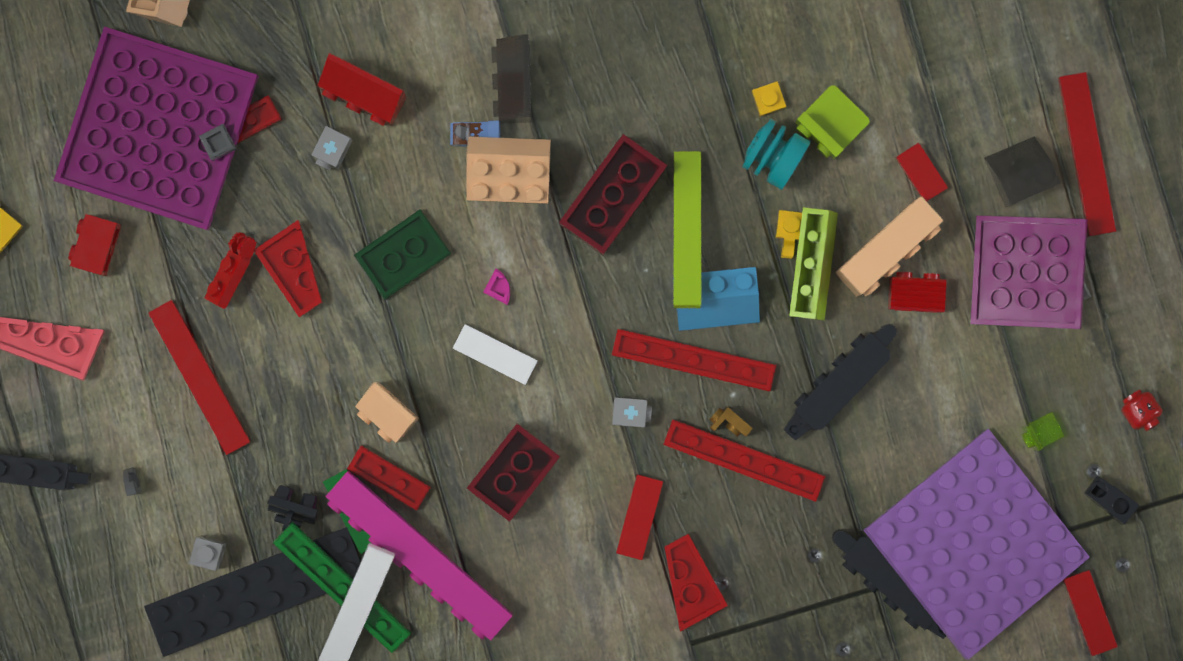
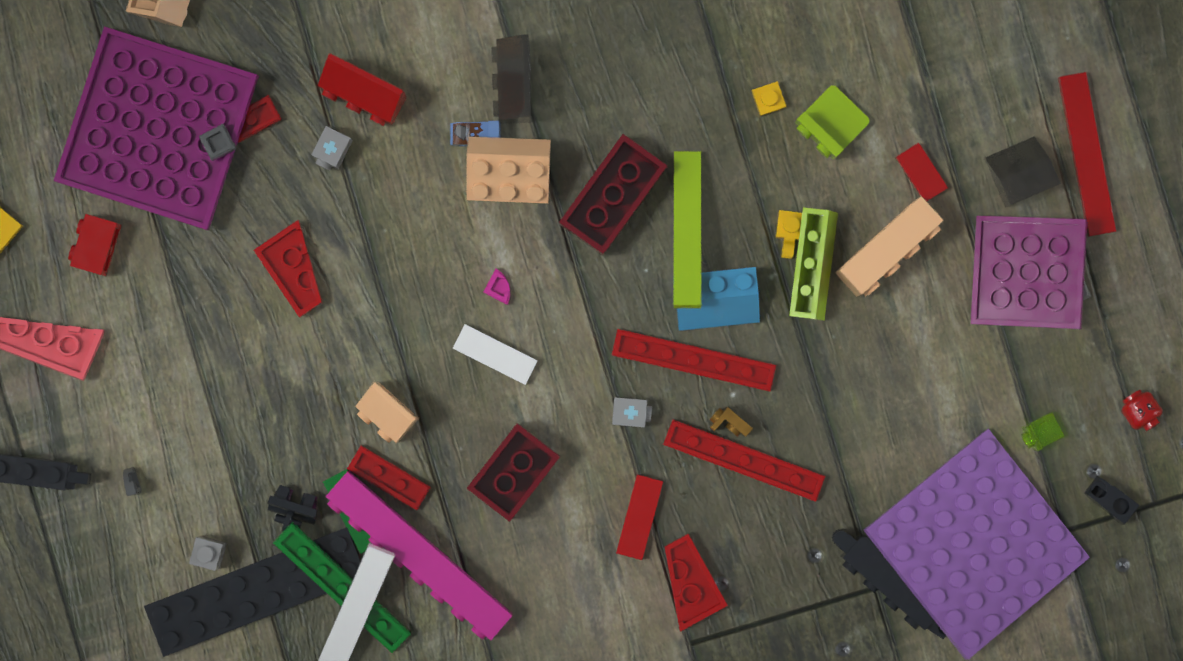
red tile [148,300,251,455] -> none
red hinge [204,232,257,309] -> none
dark green tile [354,209,451,300] -> none
teal wheel [742,118,810,190] -> none
black hinge [783,324,898,441] -> none
red brick [888,272,947,313] -> none
red tile [1063,569,1118,656] -> none

